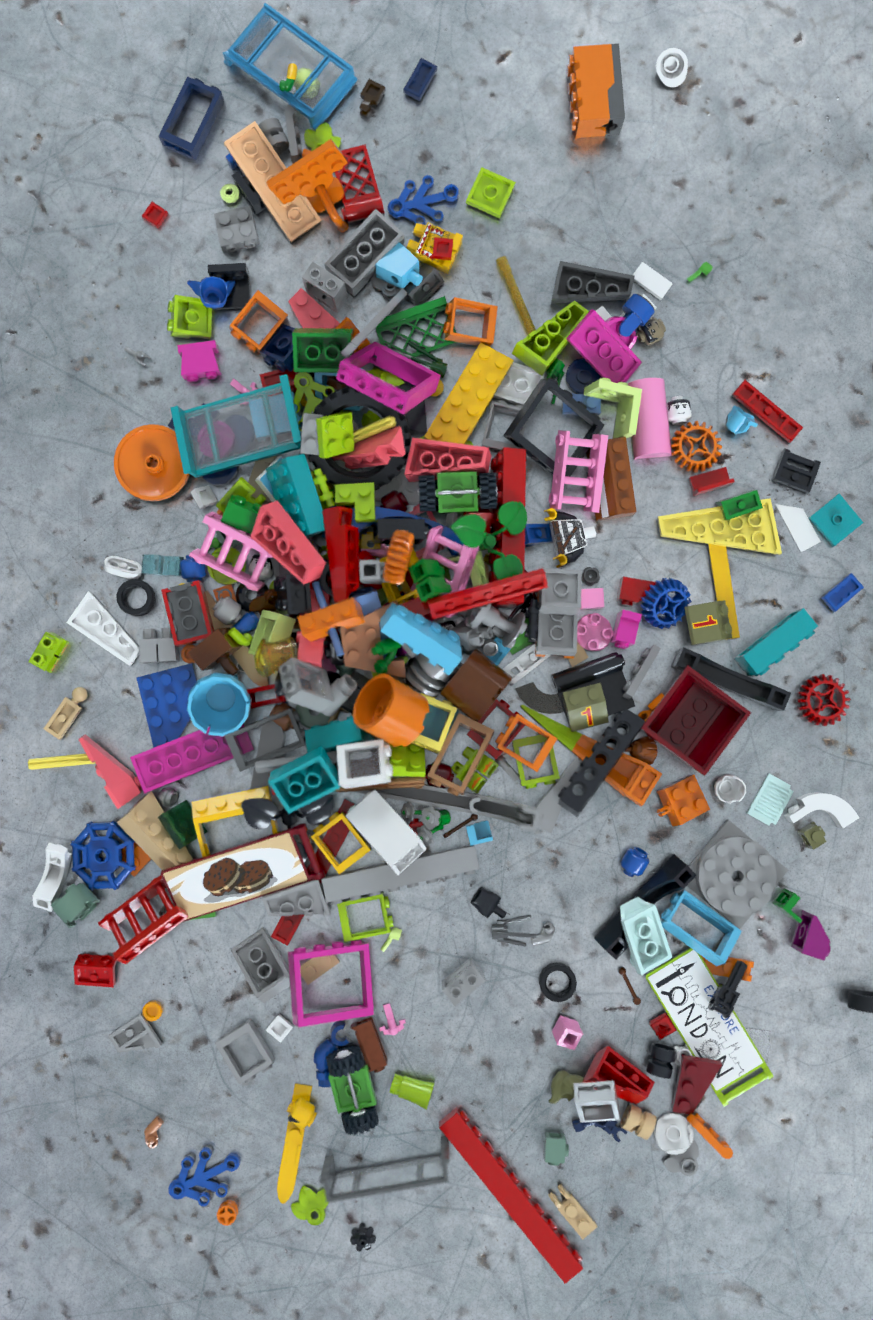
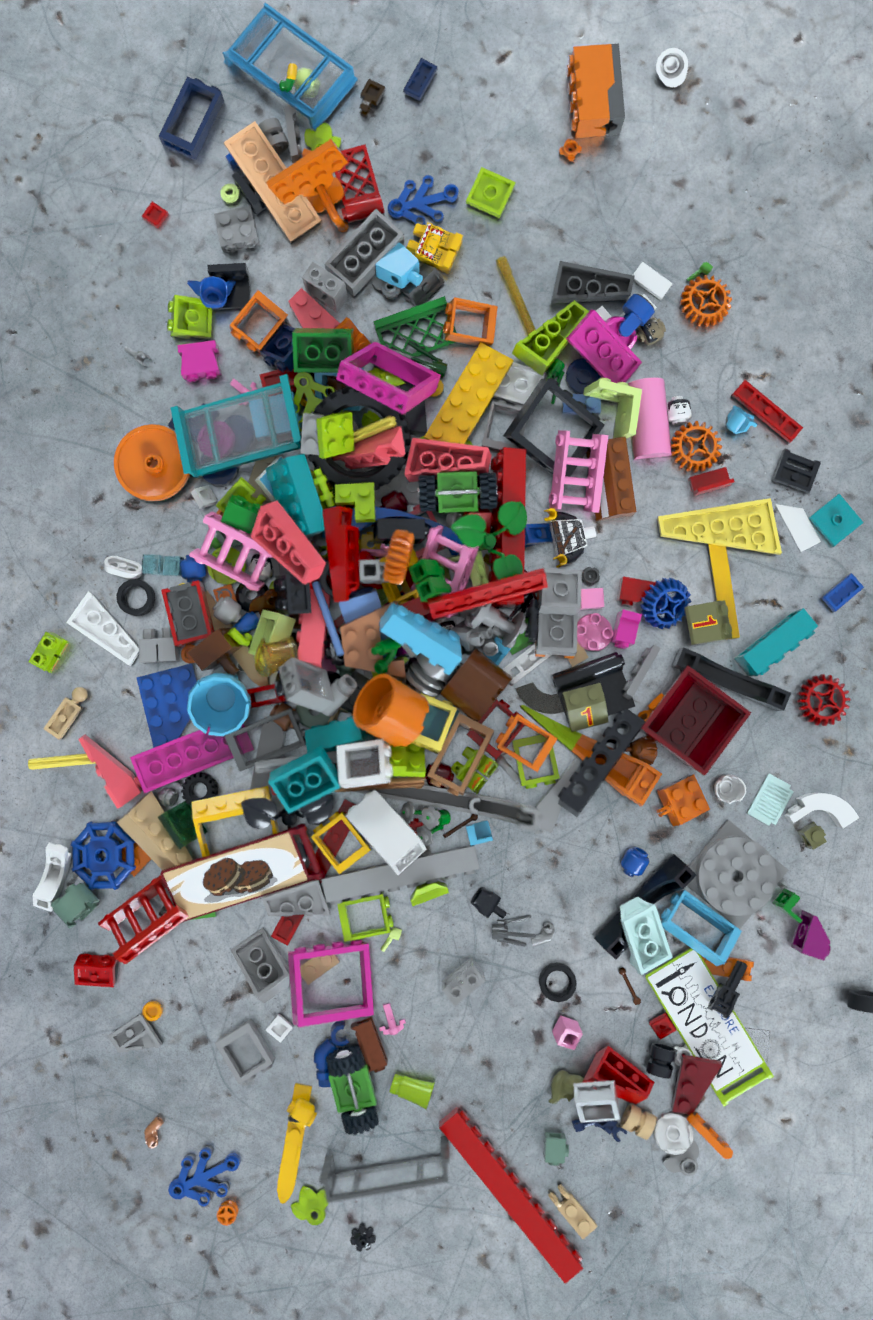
orange arch [298,598,365,642] -> none
light grey tile [341,288,407,358] -> none
red plate [432,237,453,261] -> none
green panel [715,490,763,520] -> none
none -> black tyre [181,773,218,807]
none -> lime slope [410,881,449,907]
none -> orange plate [559,139,581,161]
none -> orange gear [680,275,732,328]

